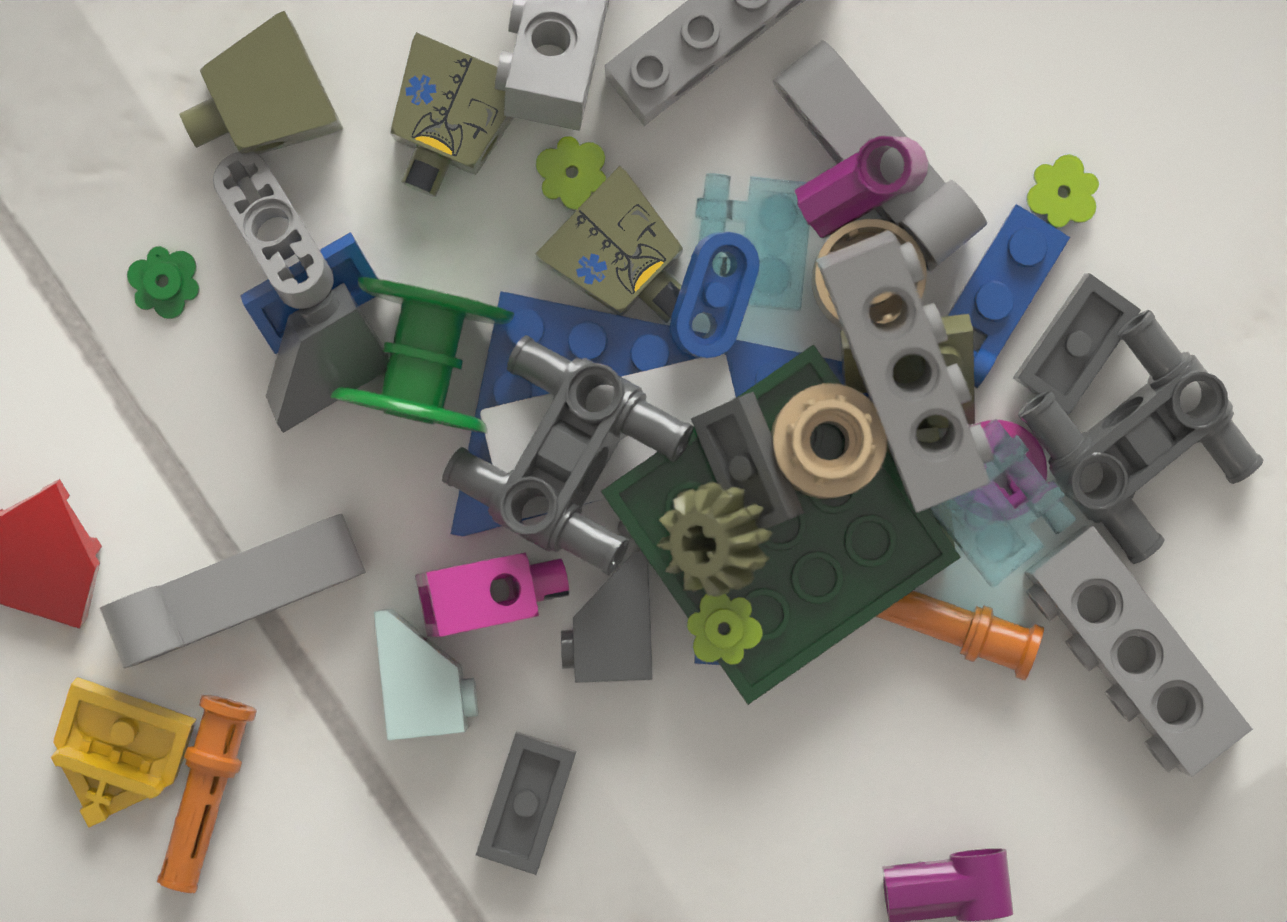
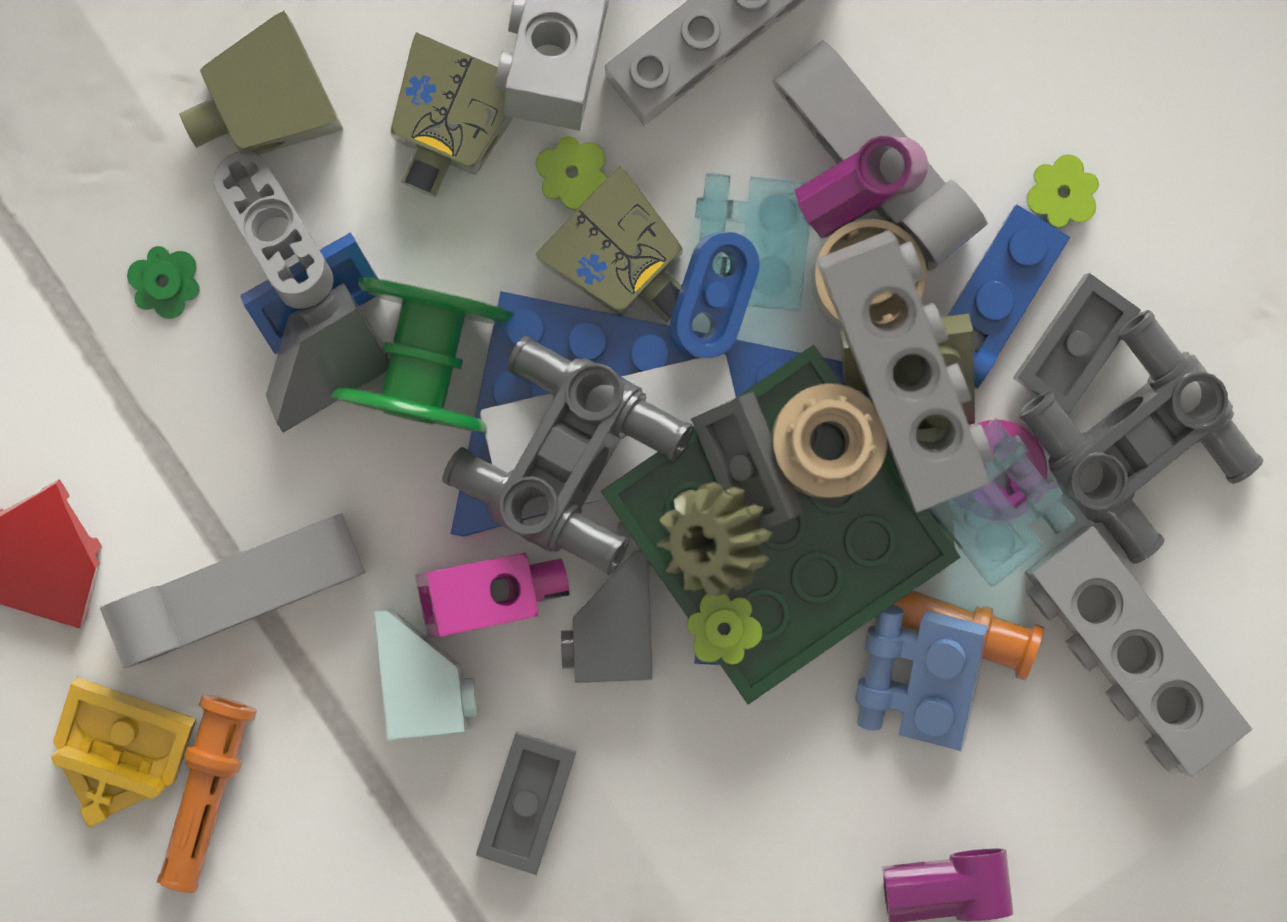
none -> medium blue plate [855,605,989,751]

